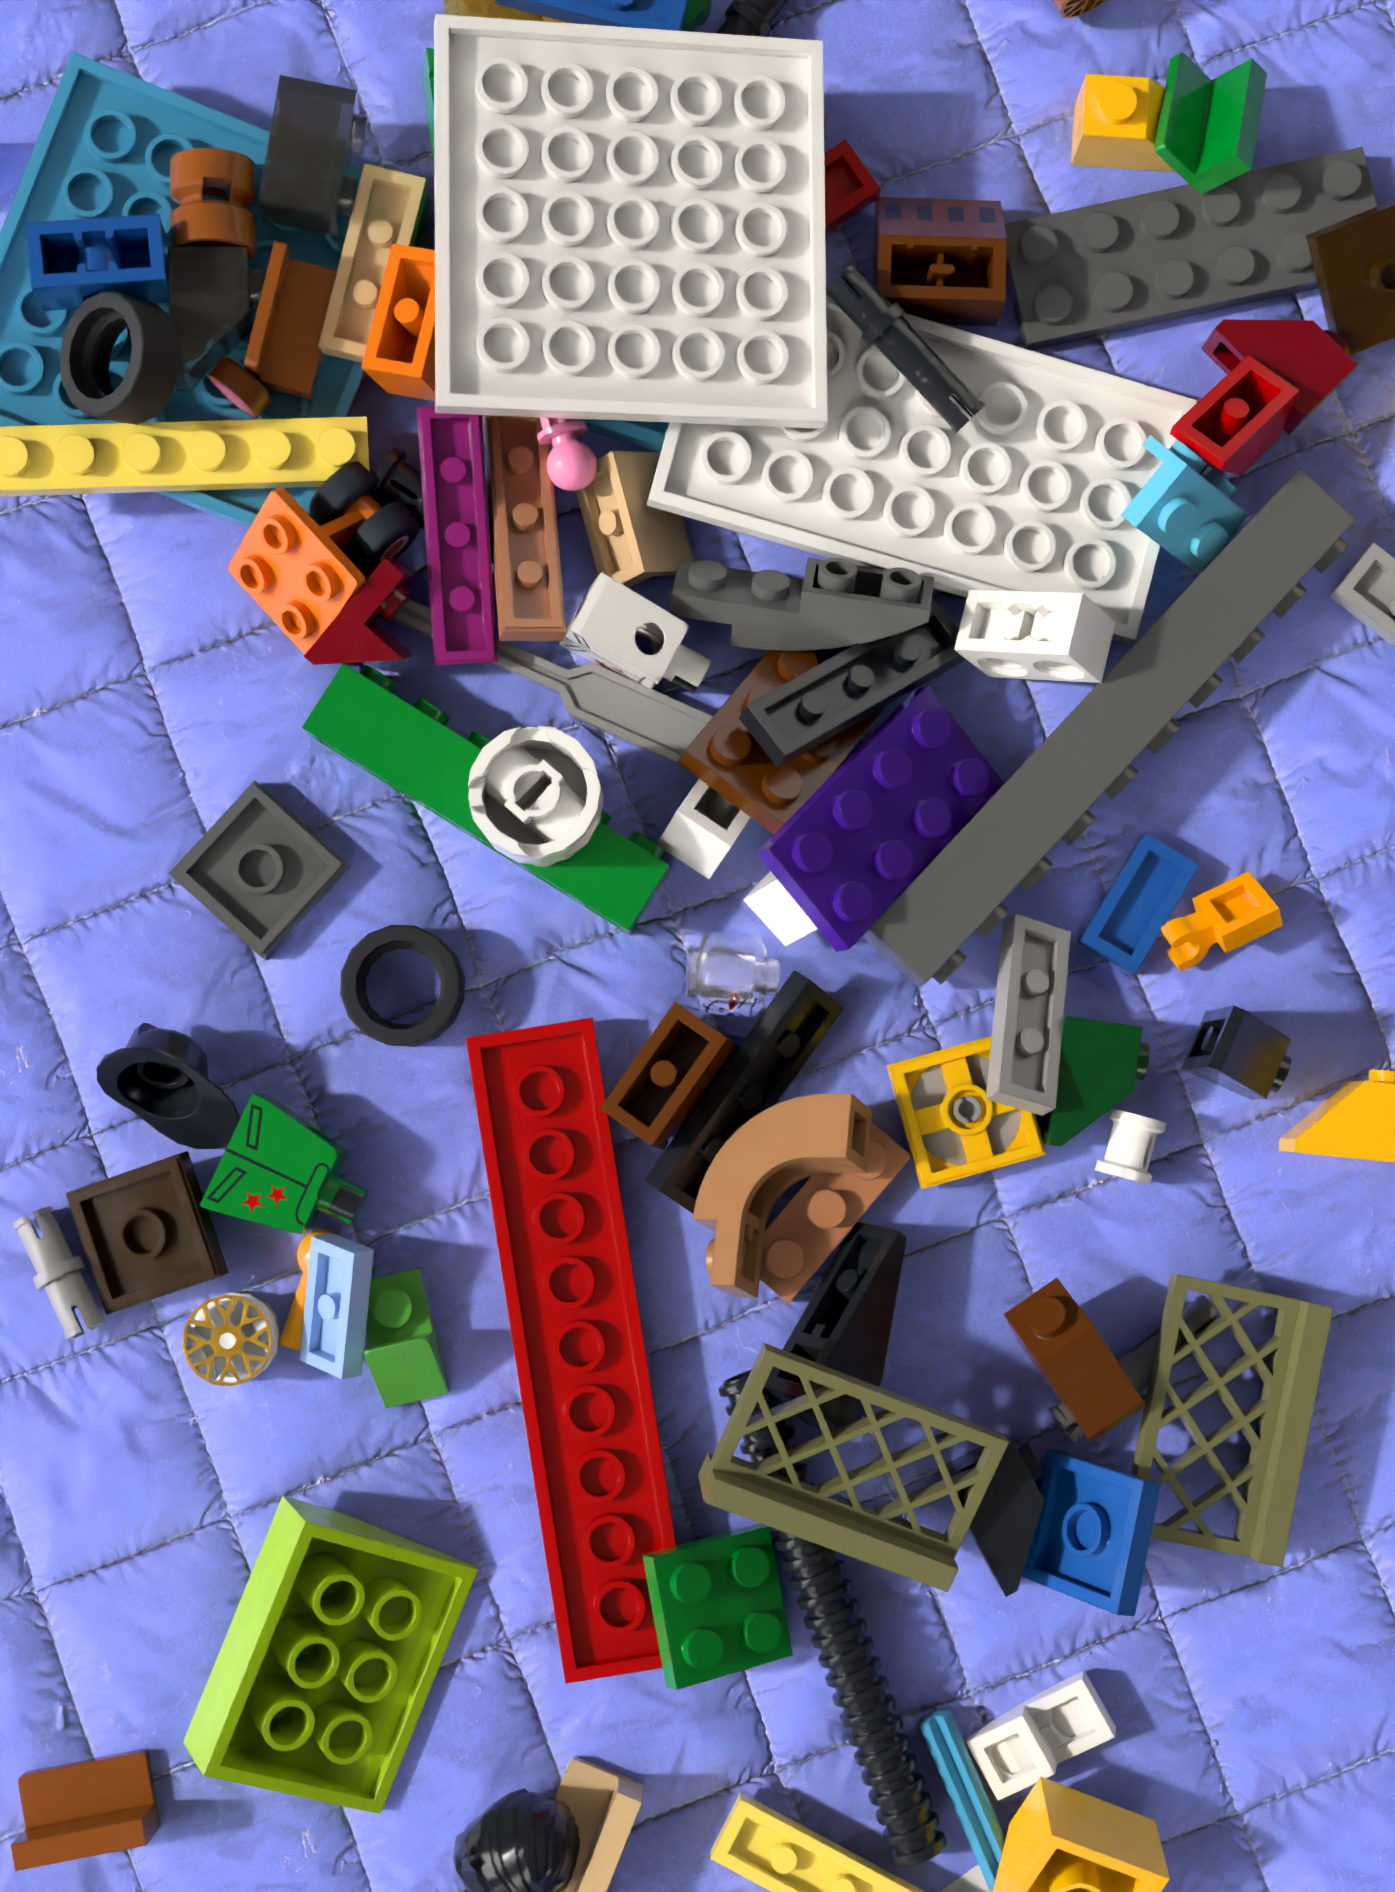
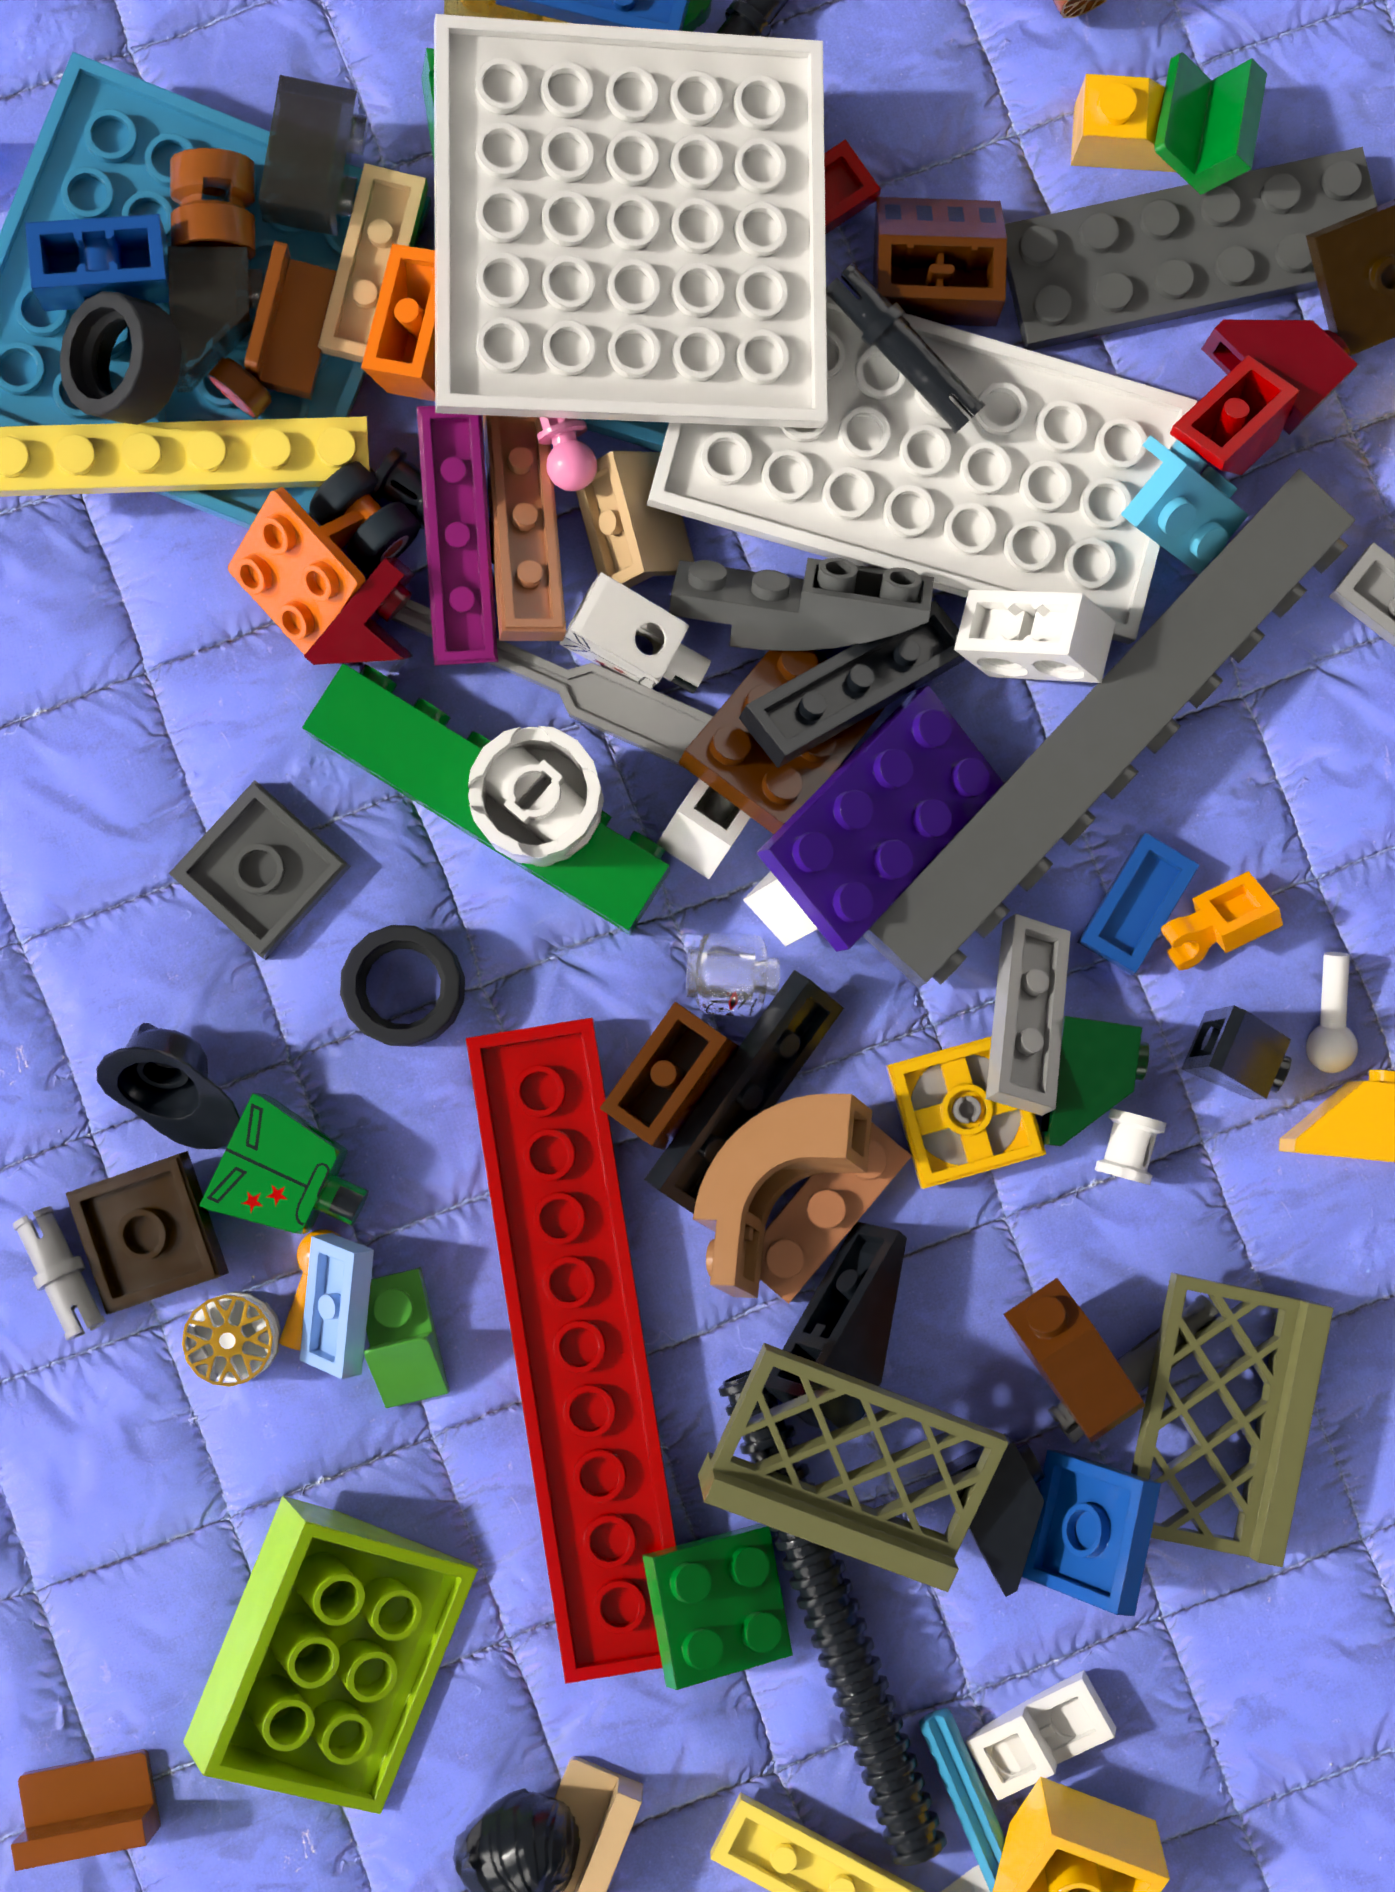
none -> white bar [1306,952,1358,1073]

